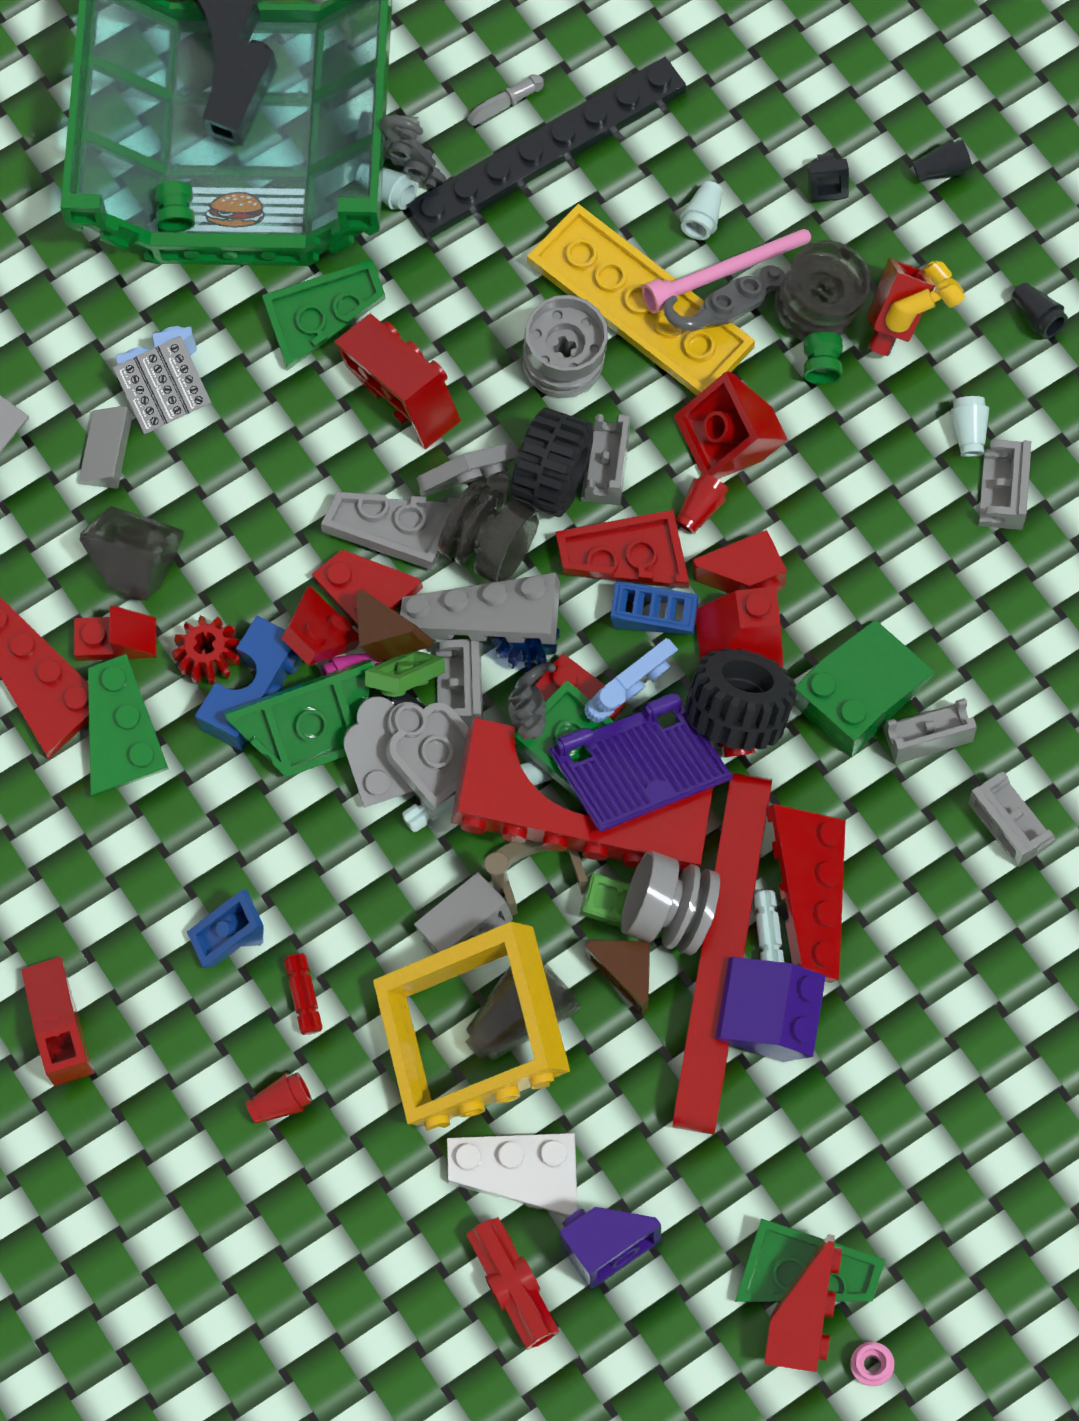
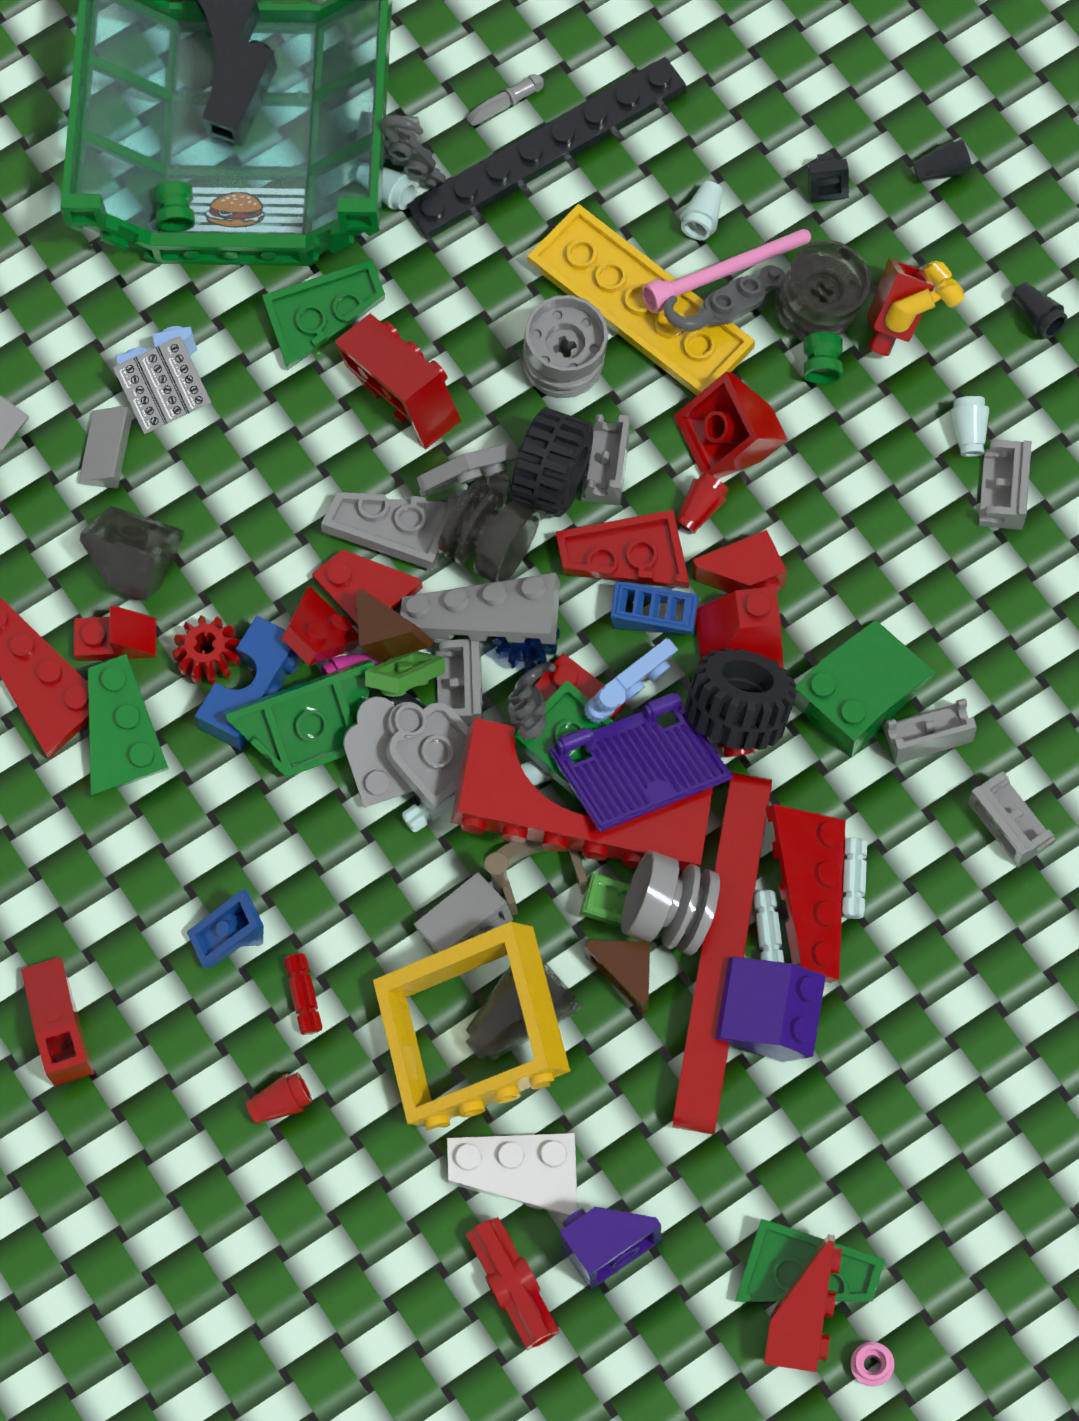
none -> light aqua axle [842,838,867,919]

